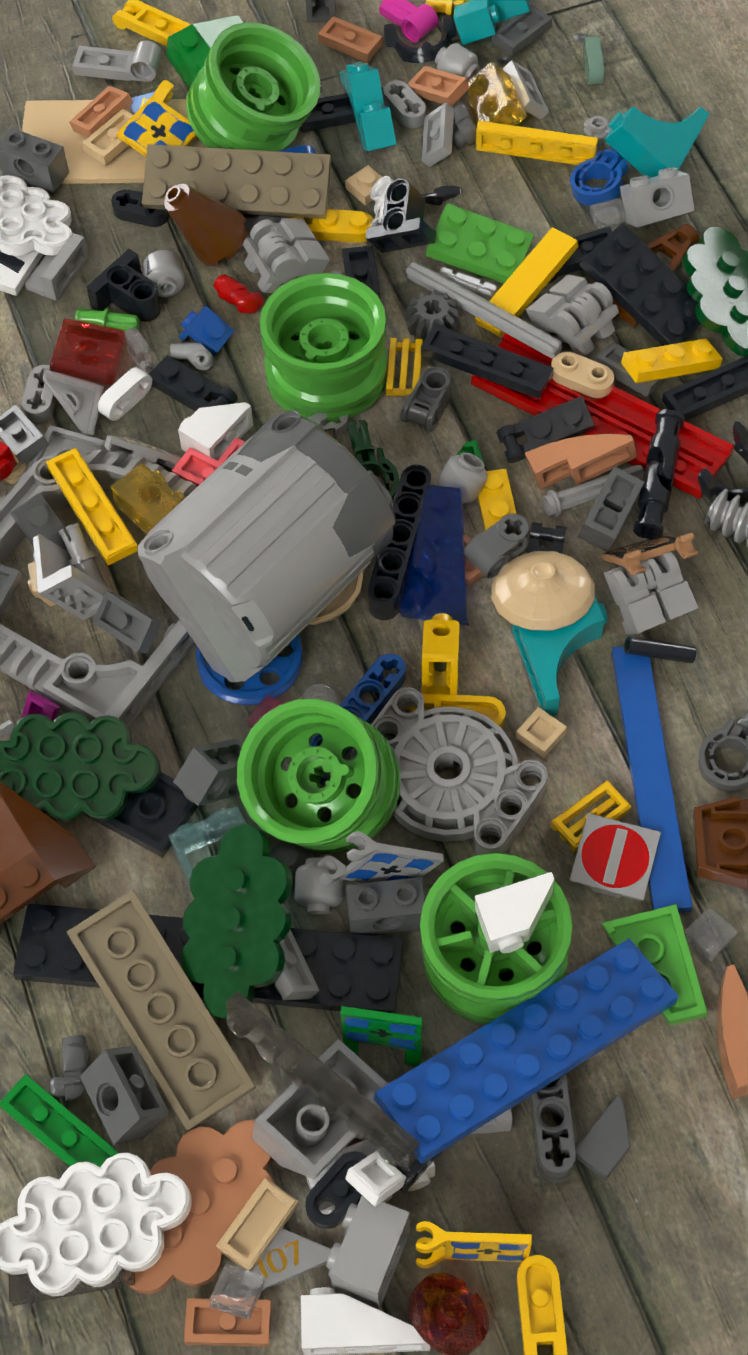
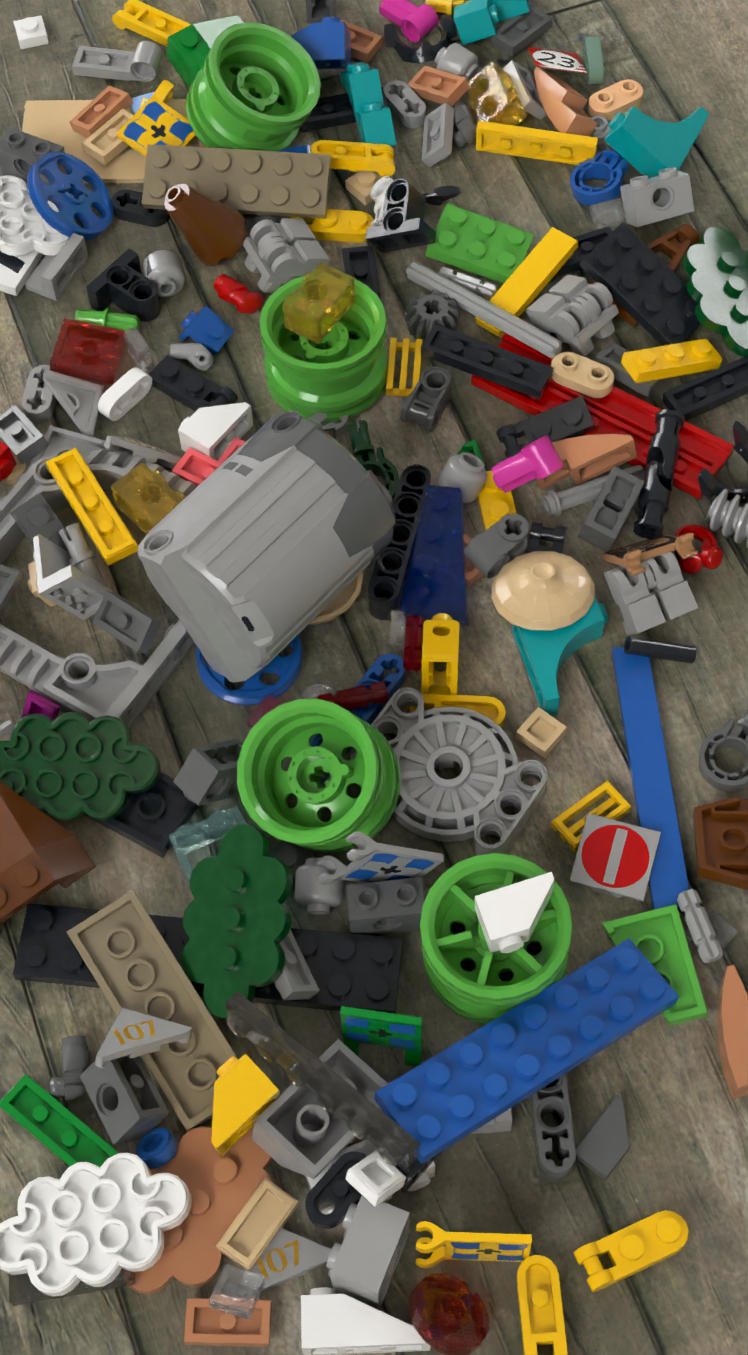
none -> white plate [13,15,49,49]
none -> blue wedge [27,152,113,240]
none -> light grey tile [95,1008,192,1068]
none -> blue tile [136,1127,178,1169]
none -> yellow slope [211,1053,280,1157]
none -> clear yellow brick [282,262,355,344]
none -> blue slope [291,17,351,70]
none -> yellow plate [310,140,395,177]
none -> dark red axle [317,681,388,710]
none -> clear tile [387,610,405,646]
none -> dark red axle [403,614,425,672]
none -> dark pink piece [491,435,564,493]
none -> sticker [527,47,587,74]
none -> nougat slope [534,67,597,137]
none -> yellow plate [573,1210,689,1292]
none -> light nougat plate [588,79,643,121]
none -> red piece [674,524,723,574]
none -> light grey axle [677,889,723,963]

